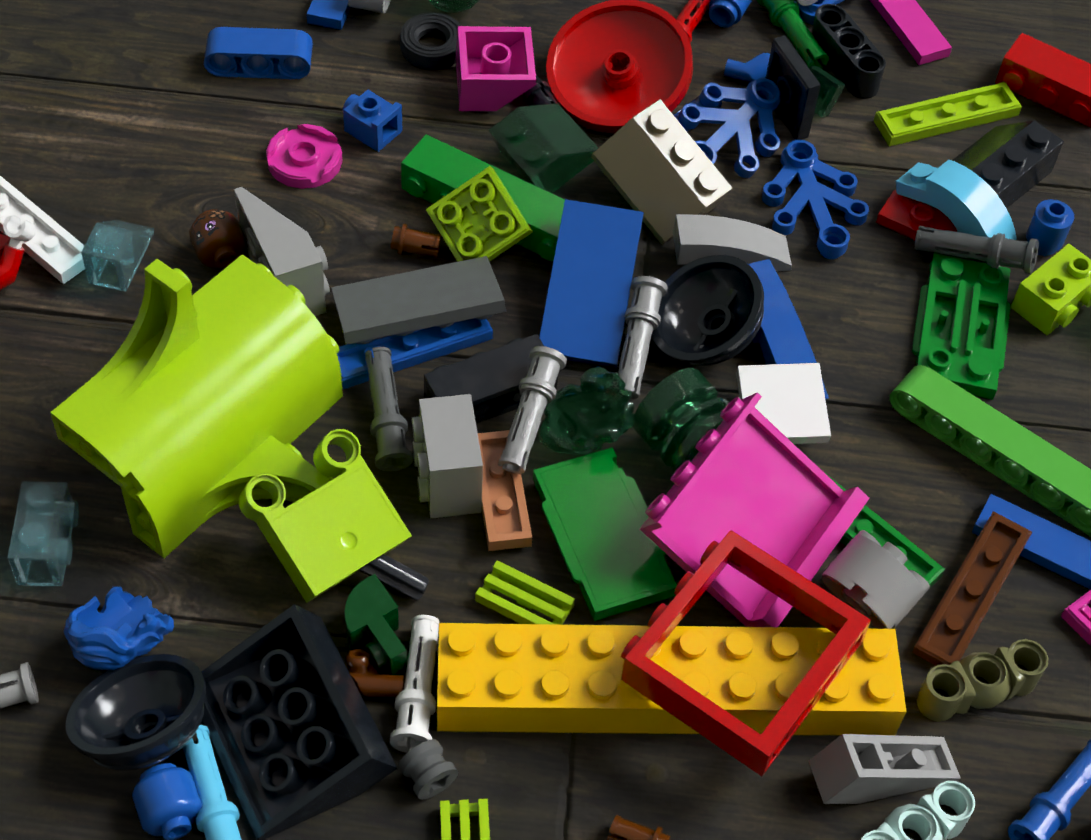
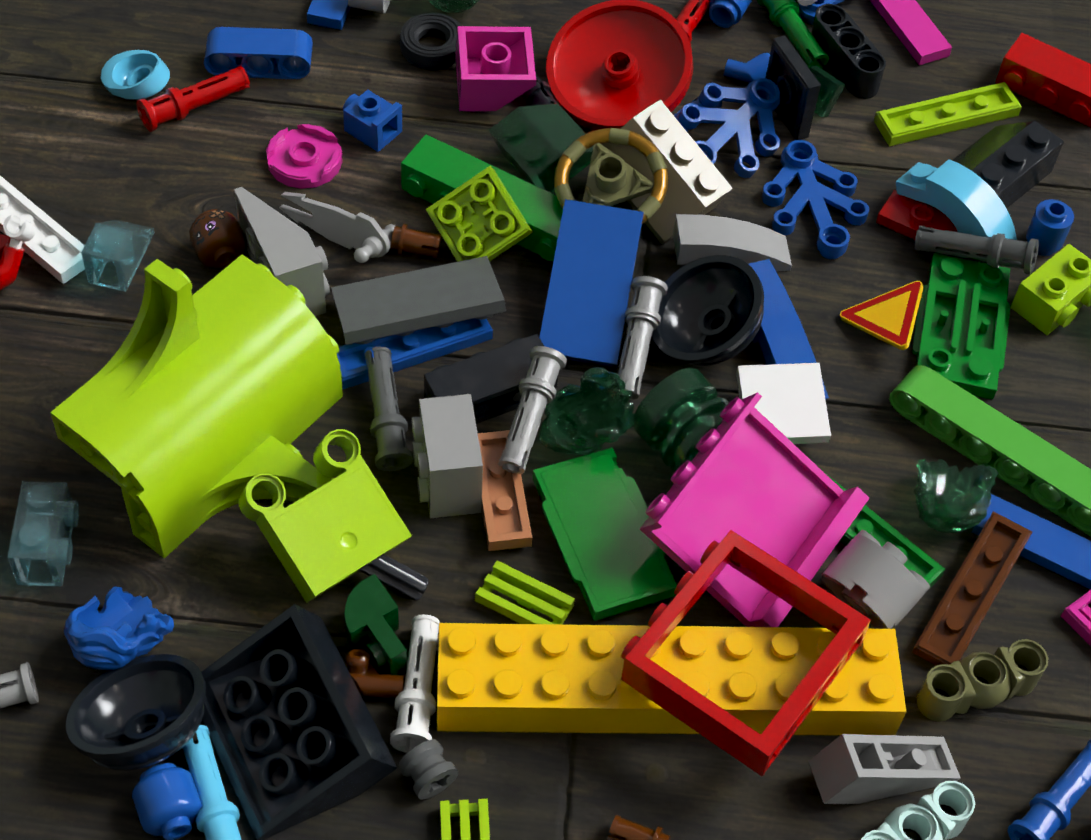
none -> medium azure hat [101,50,170,99]
none -> red pin [136,66,250,132]
none -> light grey piece [279,192,395,263]
none -> olive piece [554,128,668,224]
none -> piece [840,281,923,350]
none -> clear green hair [914,459,999,533]

